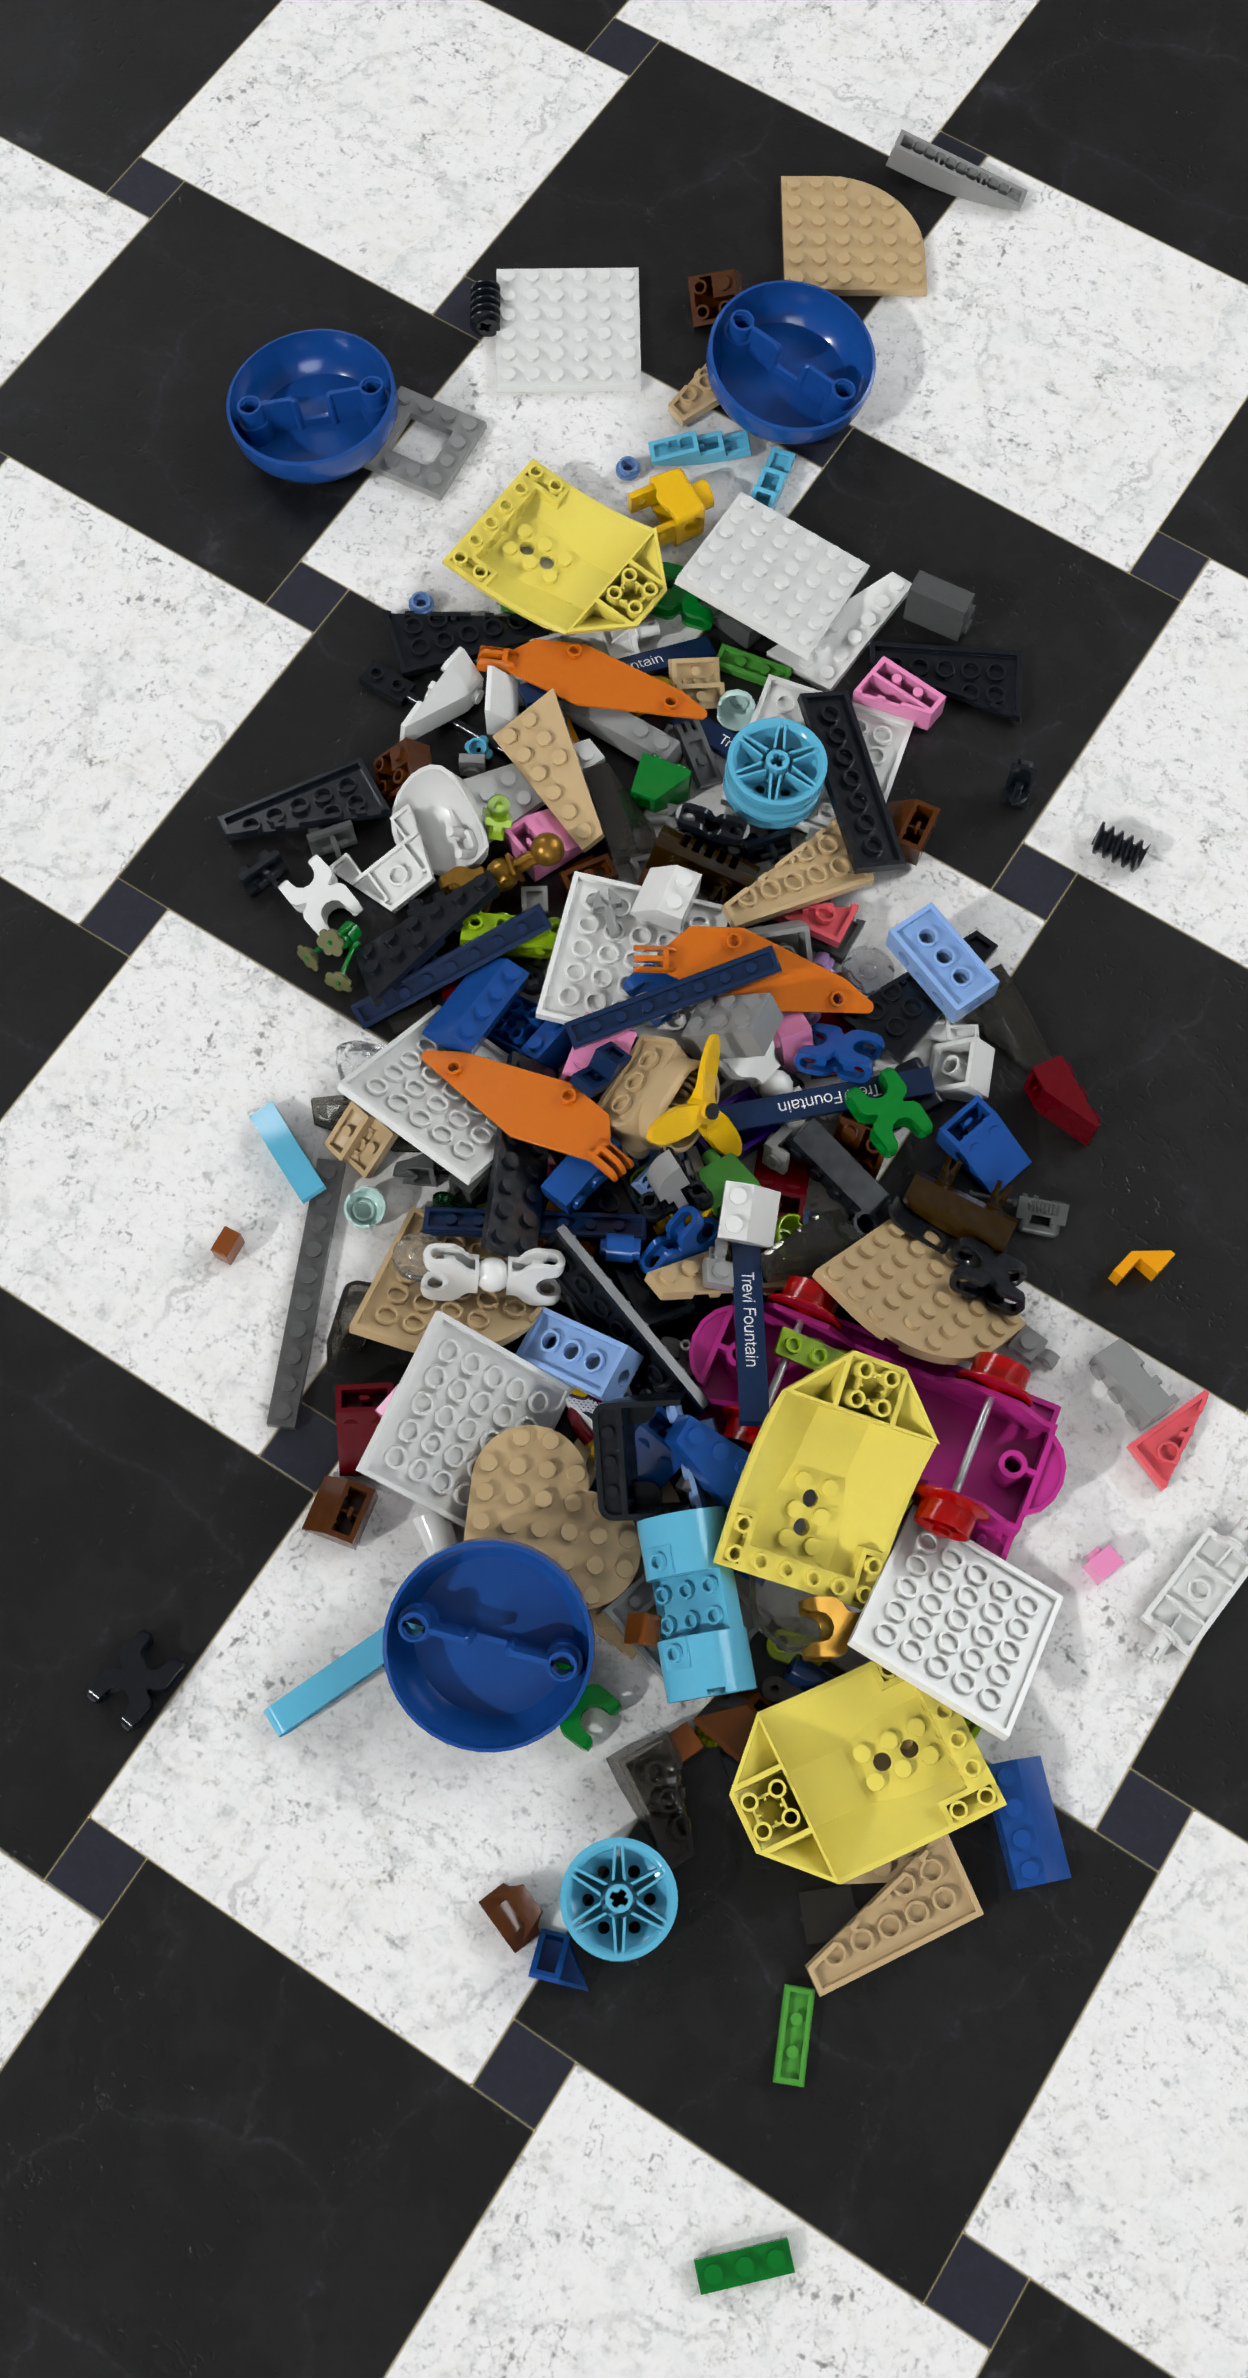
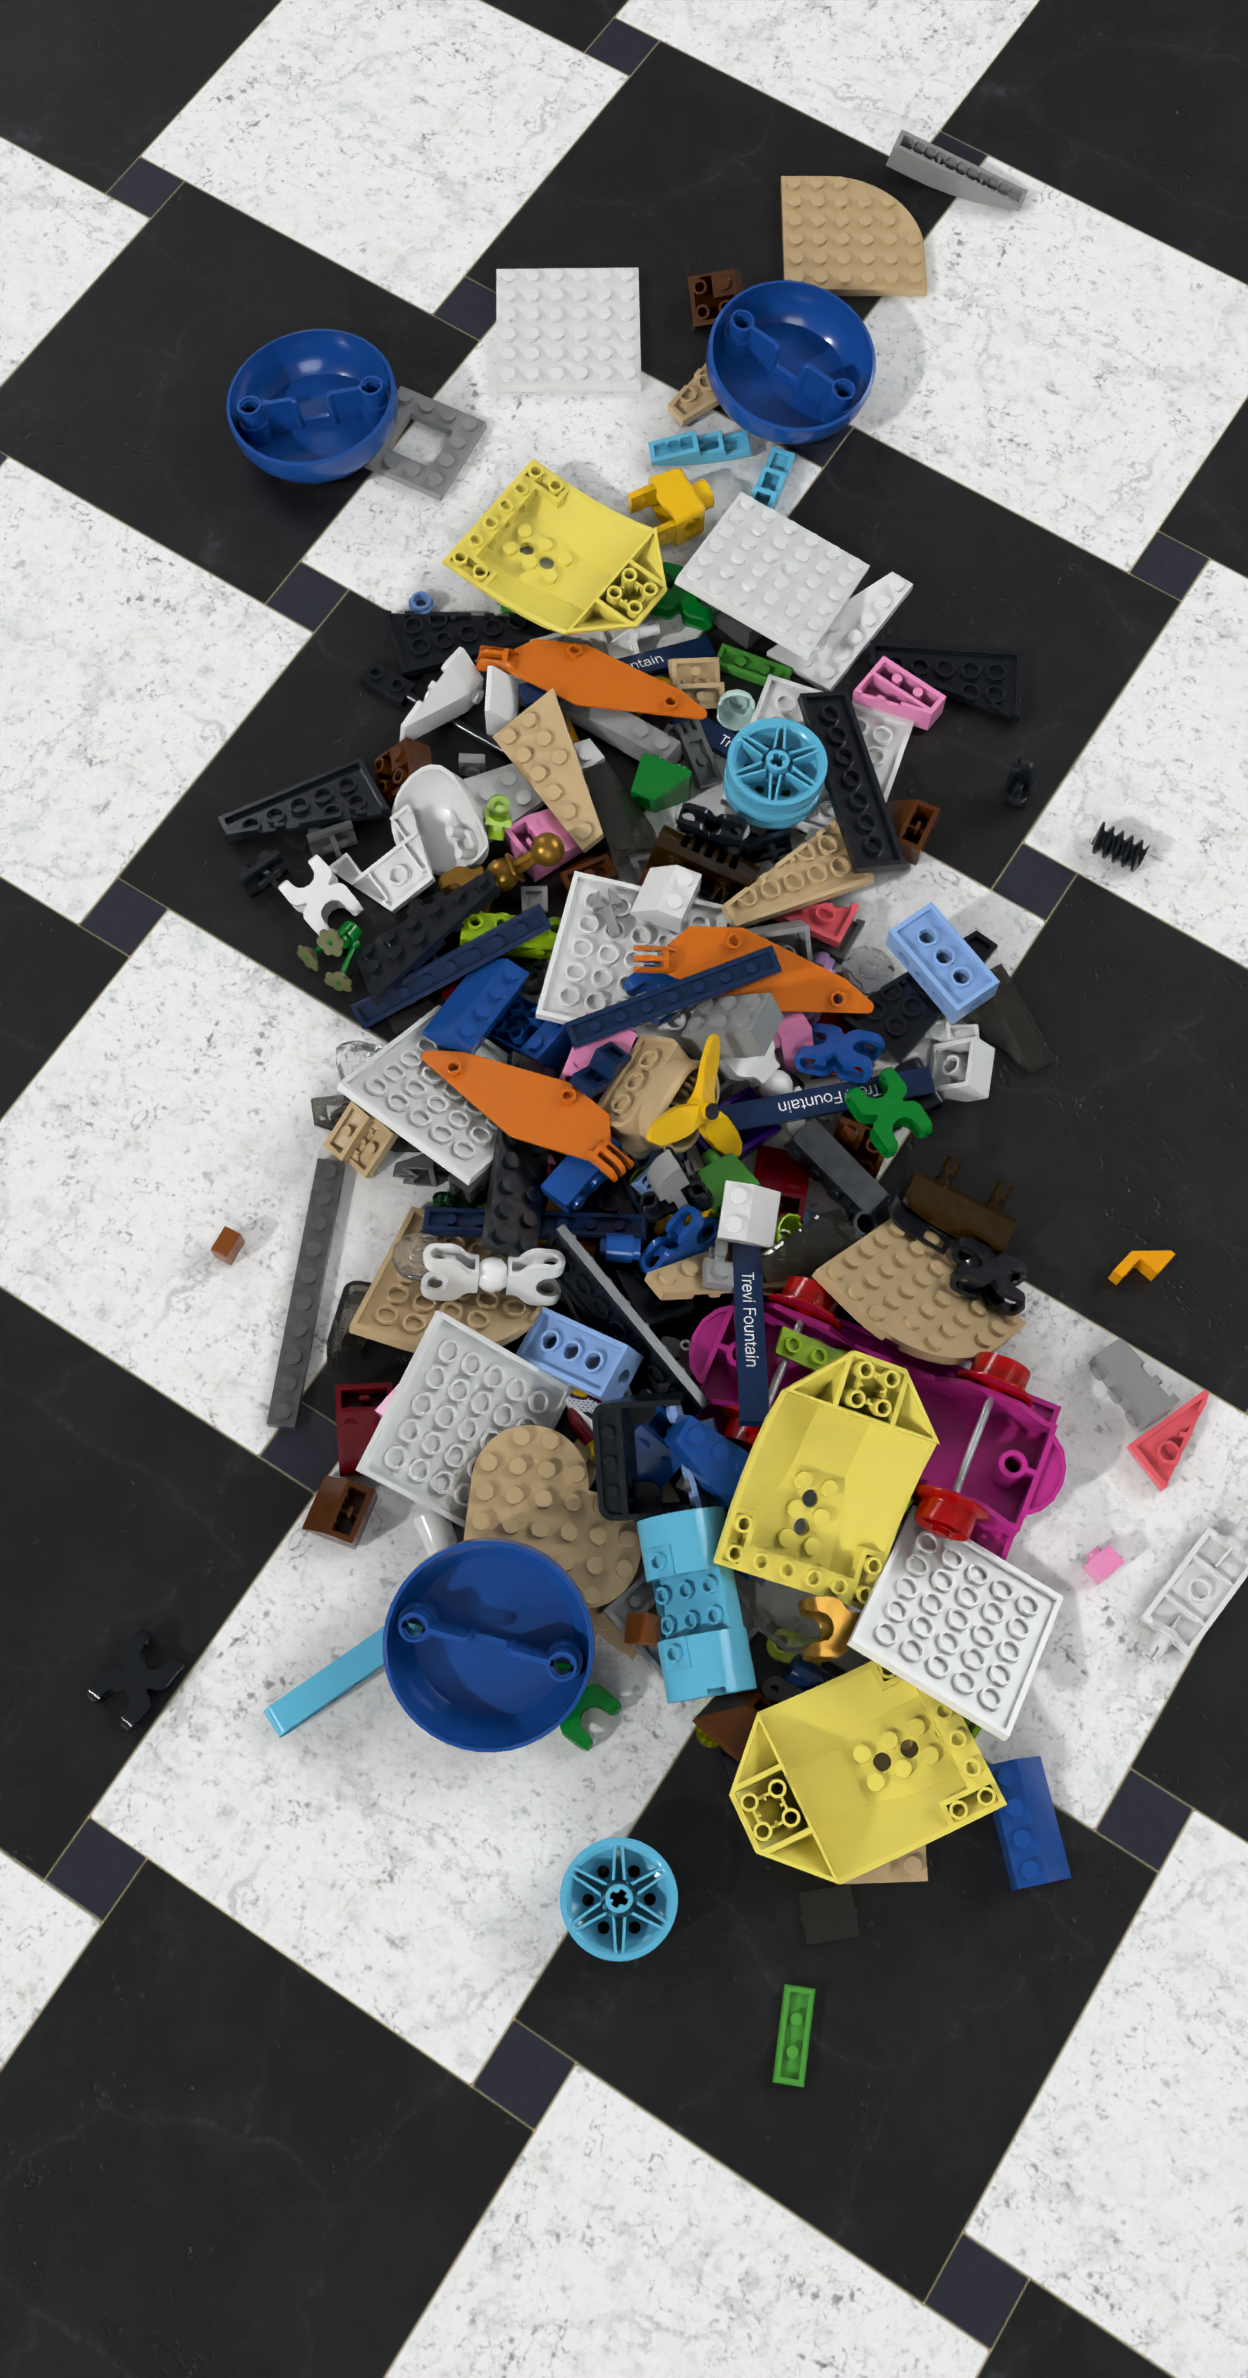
medium azure slope [250,1101,327,1204] -> none
light aqua hair [343,1186,387,1229] -> none
medium azure plate [464,735,493,760] -> none
black piece [470,279,500,337] -> none
reddish brown slope [479,1883,543,1953] -> none
blue slope [528,1928,589,1992] -> none
clear smoke wedge [606,1731,696,1870] -> none
medium blue plate [616,456,640,481] -> none
light grey bar [638,803,688,829] -> none
dark orange piece [662,1722,703,1765] -> none
green plate [694,2237,795,2295] -> none
light grey bracket [762,1125,793,1175] -> none
tan wing [805,1834,984,1997] -> none
dark grey brick [903,570,976,642] -> none
blue slope [935,1095,1032,1195] -> none
dark grey piece [967,1190,1069,1238] -> none
light grey plate [1008,1324,1060,1370] -> none
dark red slope [1023,1055,1100,1146] -> none

